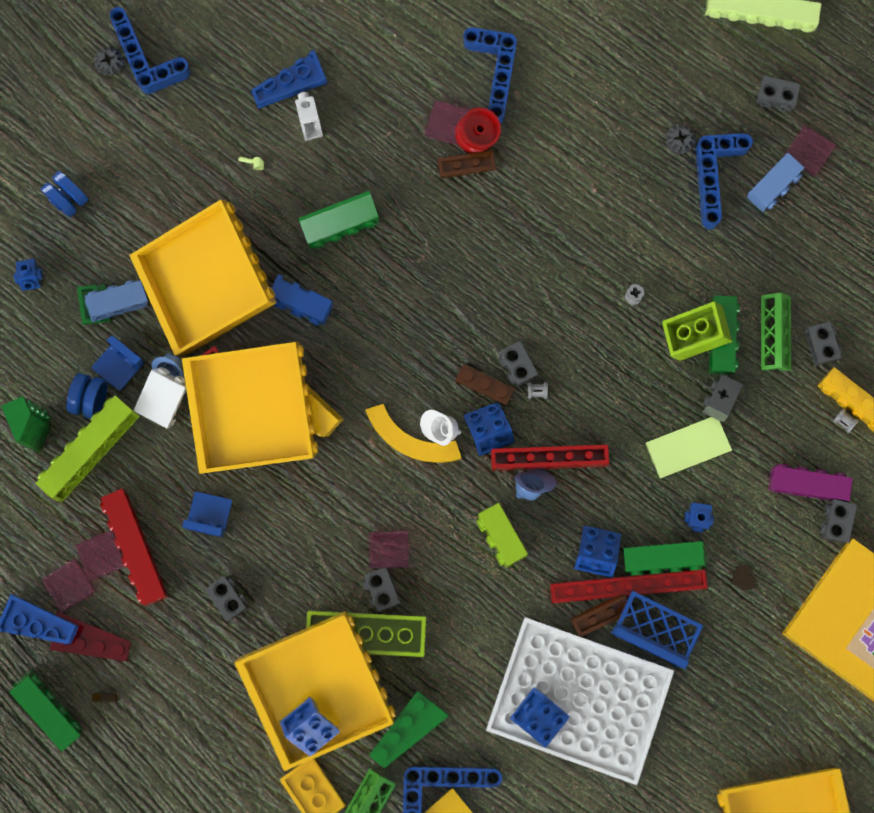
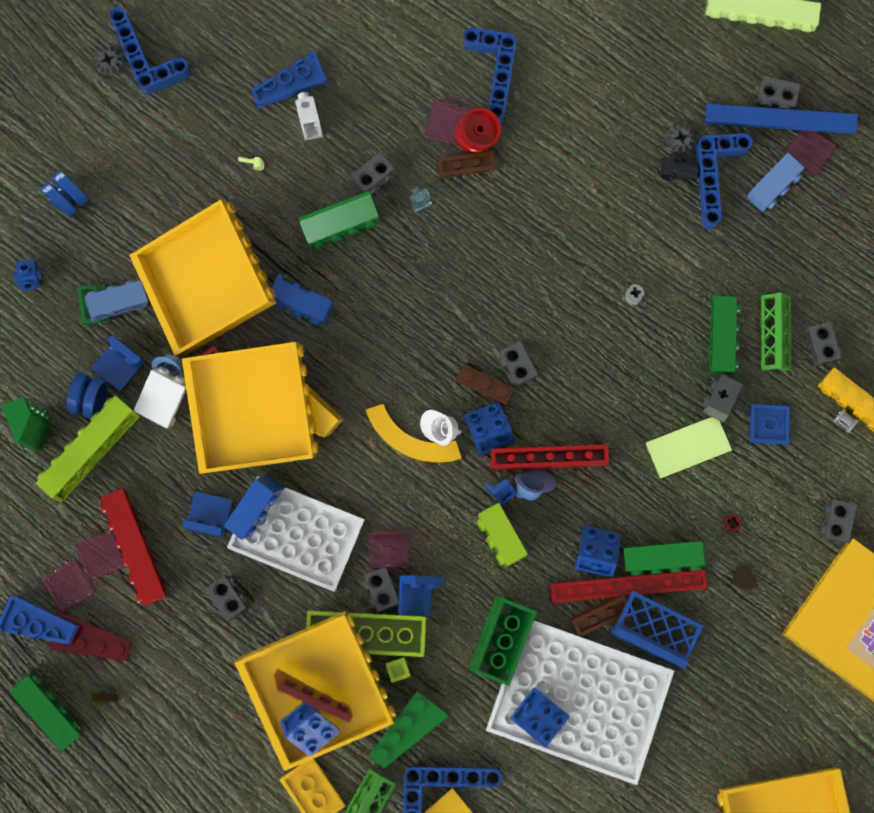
light grey bush [528,382,548,399] -> none
lime brick [662,301,732,361] -> none
blue brick [685,503,714,533] -> none
magenta brick [768,464,852,502] -> none
none -> blue wedge [224,474,286,540]
none -> white plate [227,476,365,592]
none -> dark red wing [274,669,353,723]
none -> dark grey brick [351,152,395,195]
none -> lime panel [386,657,410,683]
none -> blue bracket [398,576,445,617]
none -> clear light blue tile [409,186,432,212]
none -> green slope [468,596,537,686]
none -> blue panel [483,479,516,506]
none -> black piece [660,157,699,181]
none -> blue tile [705,104,858,134]
none -> dark red bush [723,514,742,532]
none -> blue tile [749,404,790,445]

